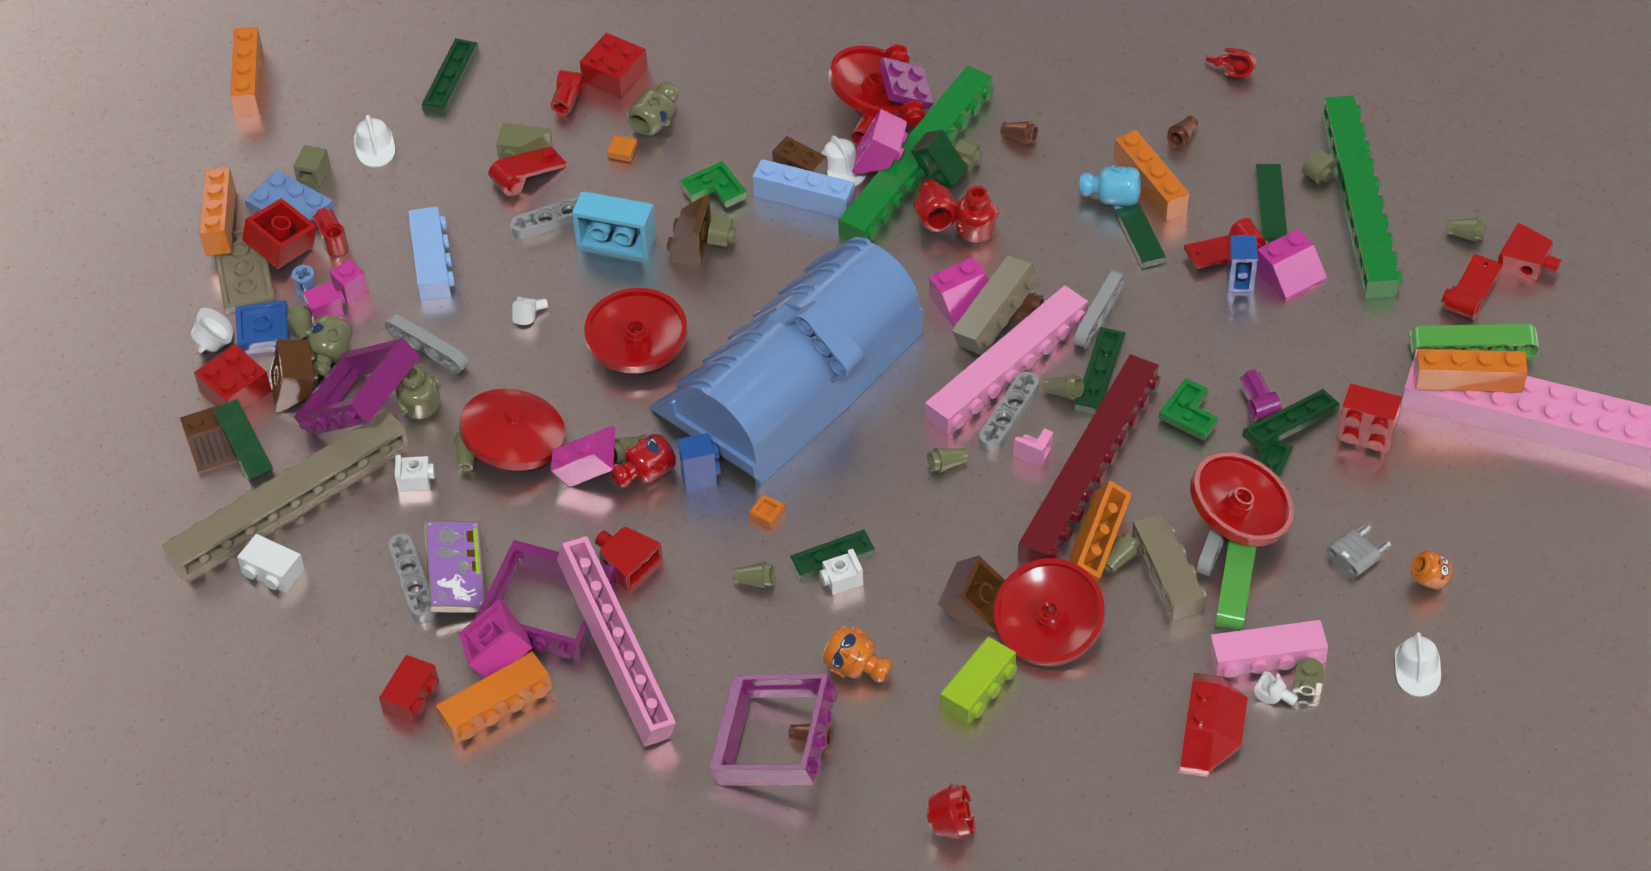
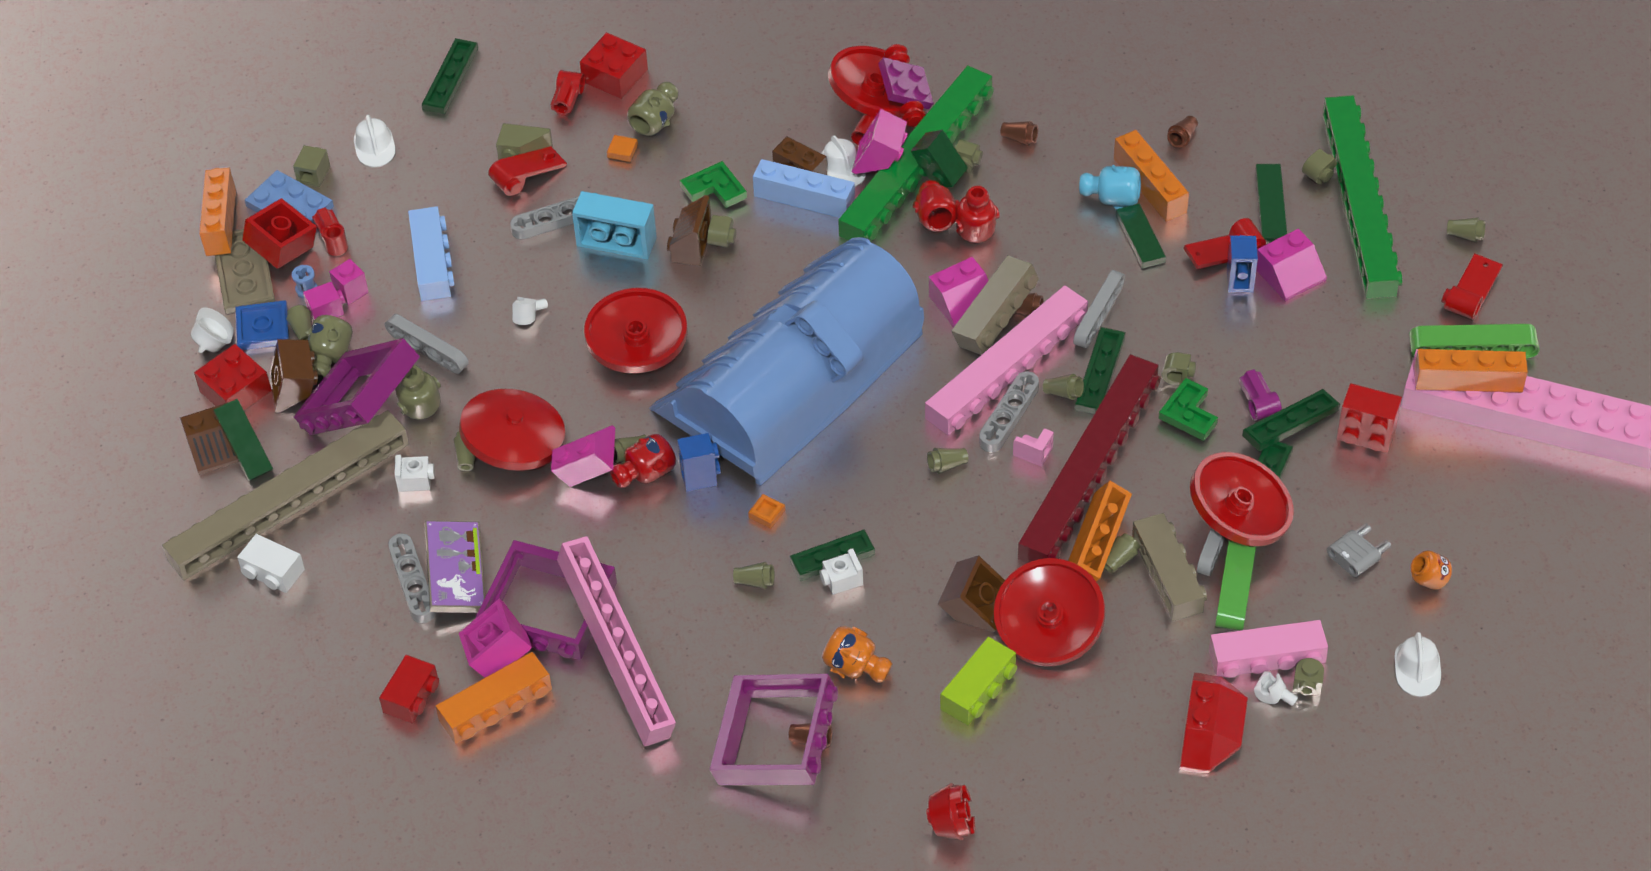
orange brick [230,27,262,117] -> none
red torso [595,527,663,592] -> none
red piece [1205,48,1256,78] -> none
red torso [1498,223,1562,281] -> none
none -> olive plate [1161,352,1196,386]

